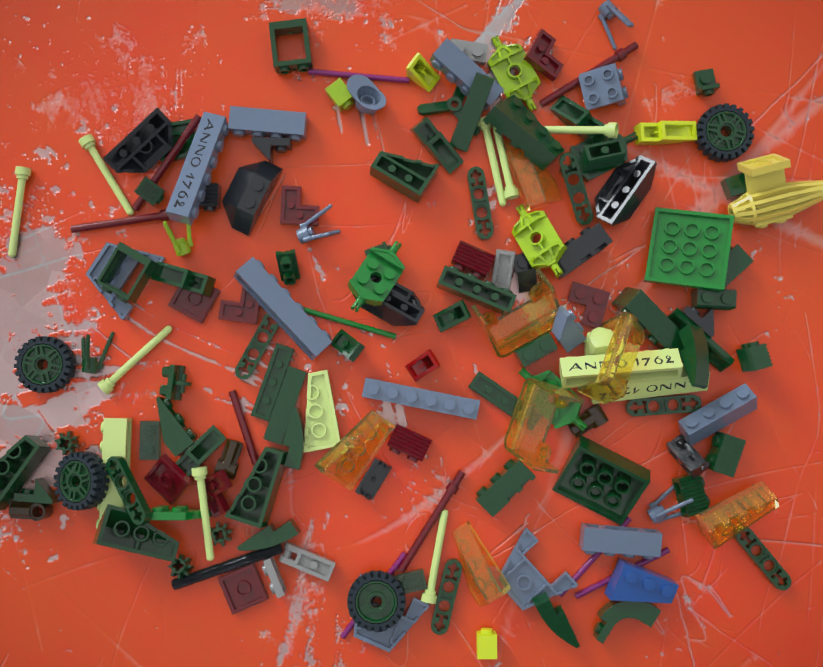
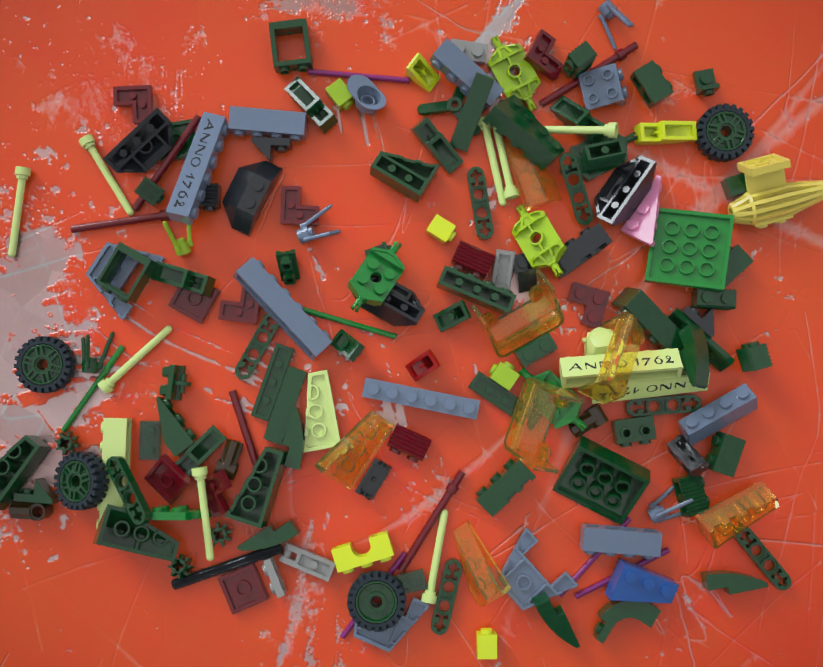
sand blue slope [551,305,586,353] -> none
none -> green axle [61,345,125,433]
none -> dark red plate [113,85,153,125]
none -> slope [284,77,338,134]
none -> neon yellow arch [331,530,395,574]
none -> neon yellow brick [426,214,457,245]
none -> lime brick [488,361,520,391]
none -> dark green brick [562,41,597,80]
none -> dark green brick [611,415,656,447]
none -> bright pink wing [621,175,662,247]
none -> dark green brick [630,60,673,109]
none -> dark green slope [700,570,768,595]

